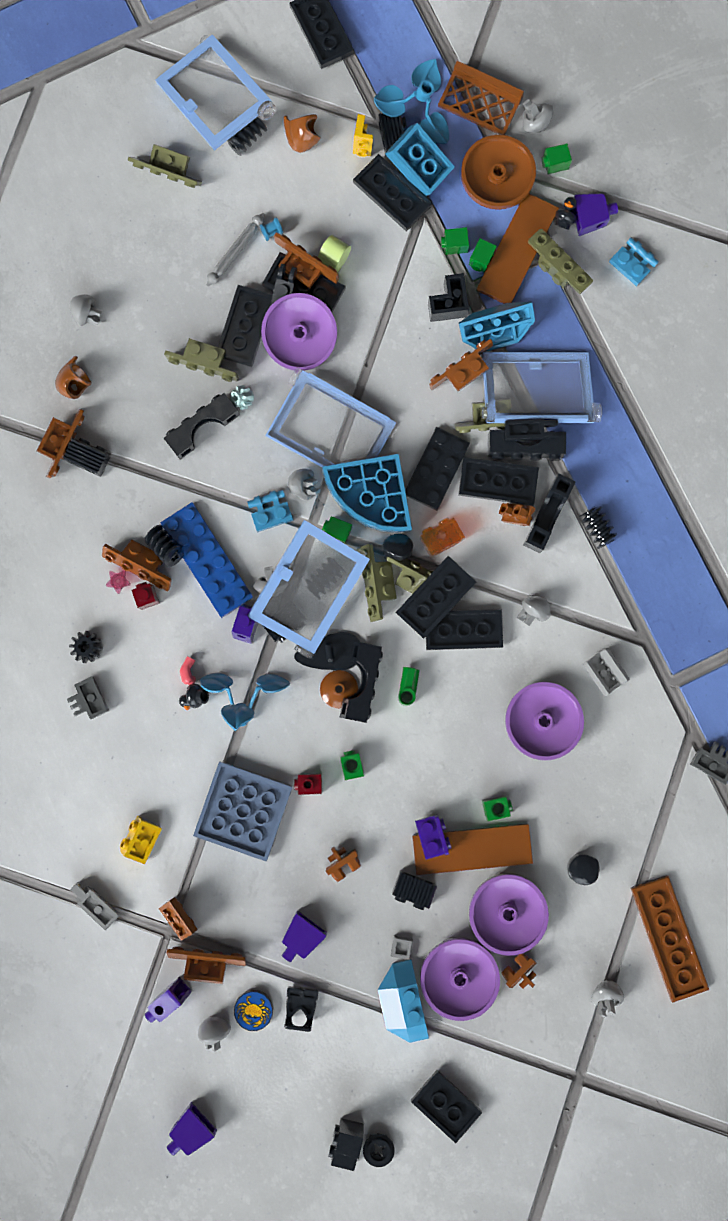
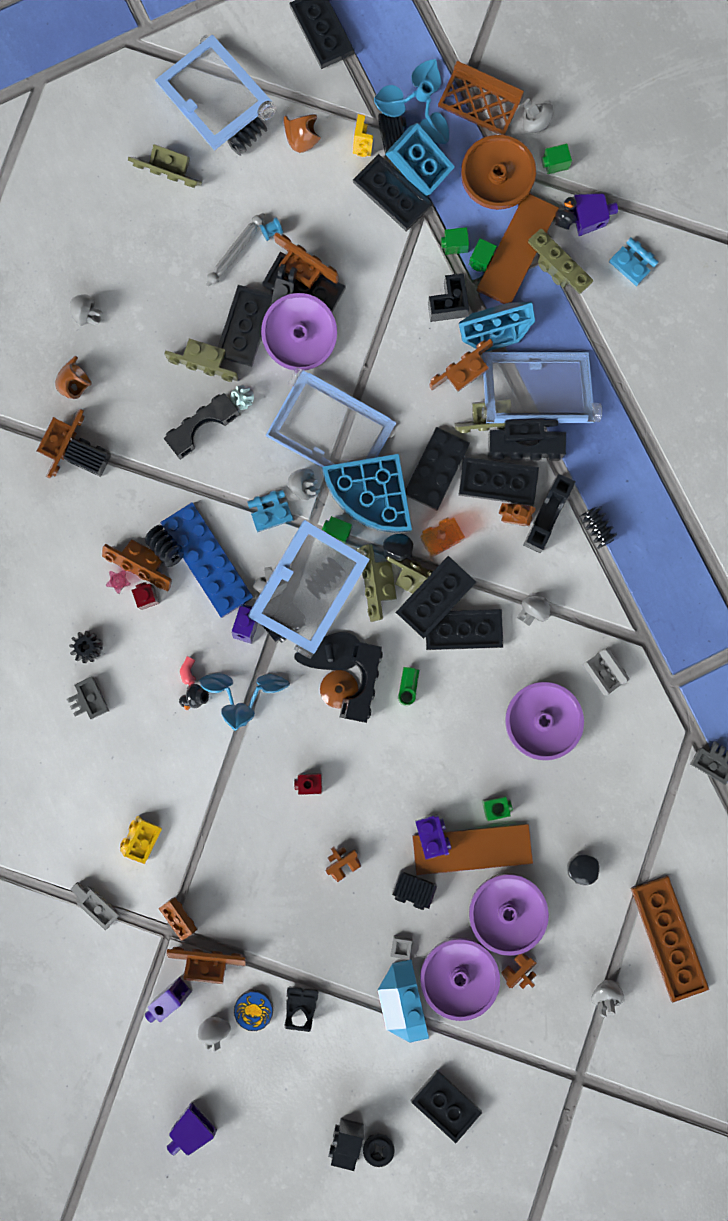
sand blue plate [193,761,293,862] -> none
dark purple torso [282,910,327,962] -> none
yellowish green piece [318,235,351,274] -> none
green brick [340,750,364,780] -> none

